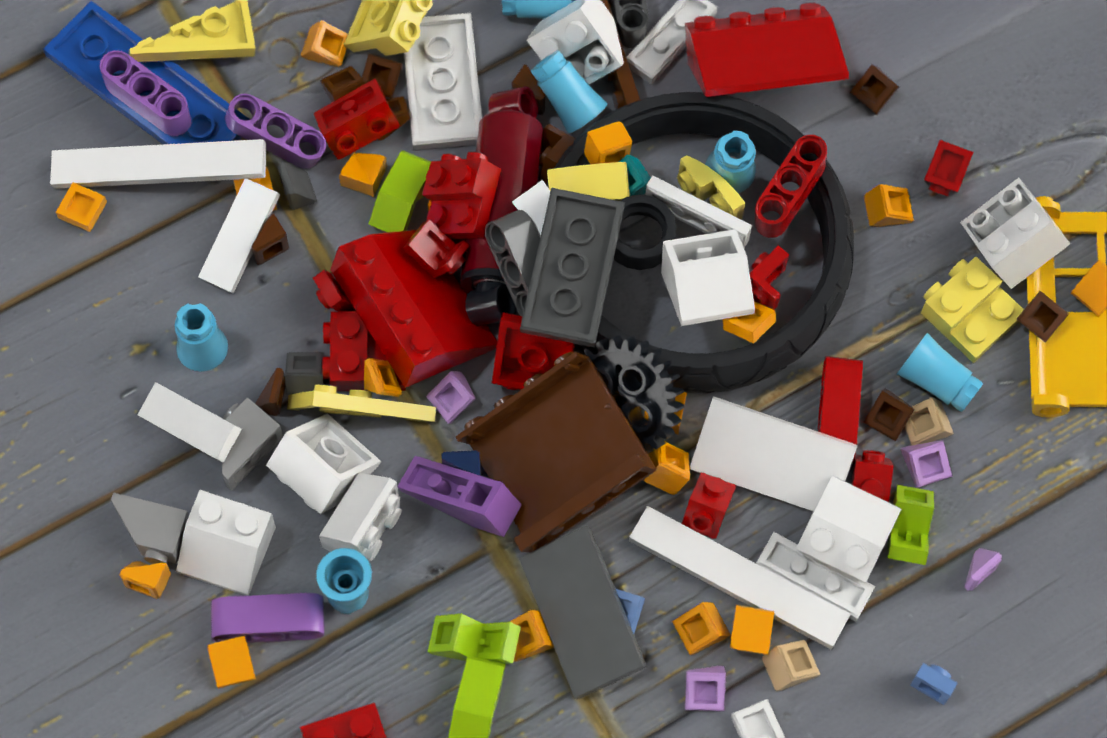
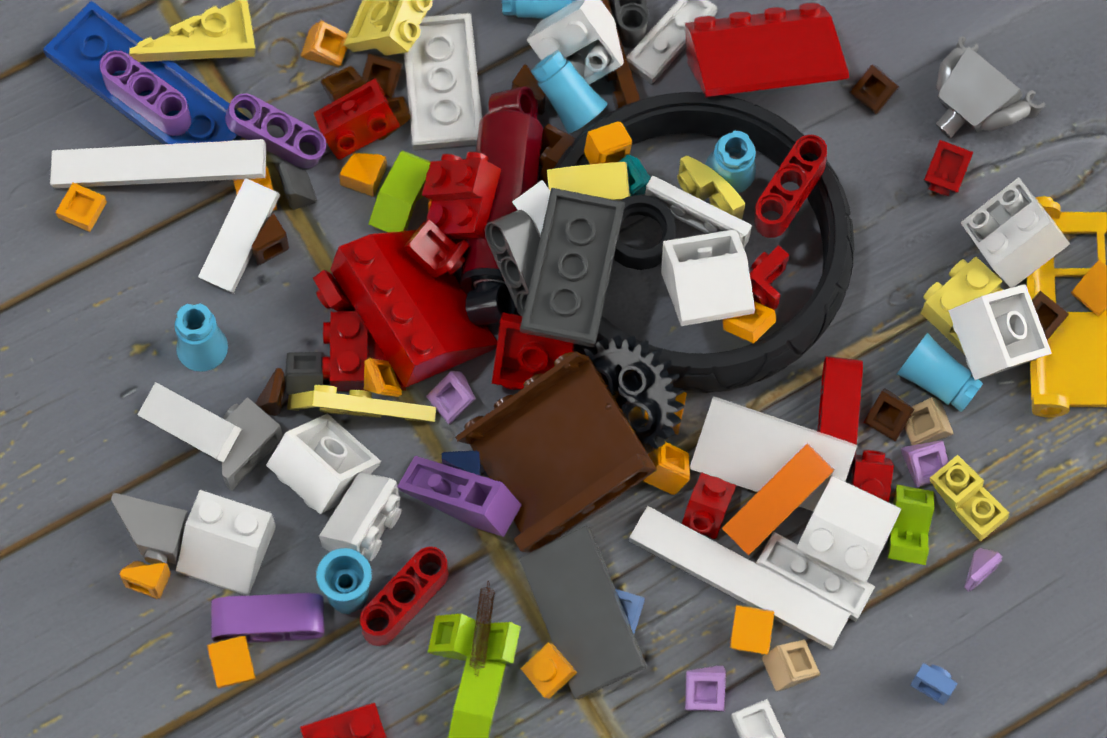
light orange slope [509,610,554,662] -> none
light orange slope [672,602,730,655] -> none
light orange slope [864,184,914,227] -> none
none -> red beam [360,546,448,646]
none -> reddish brown piece [470,580,495,677]
none -> light orange plate [521,642,577,699]
none -> orange slope [722,443,834,556]
none -> light yellow slope [930,455,1009,541]
none -> light grey torso [935,36,1045,138]
none -> white slope [948,284,1052,380]

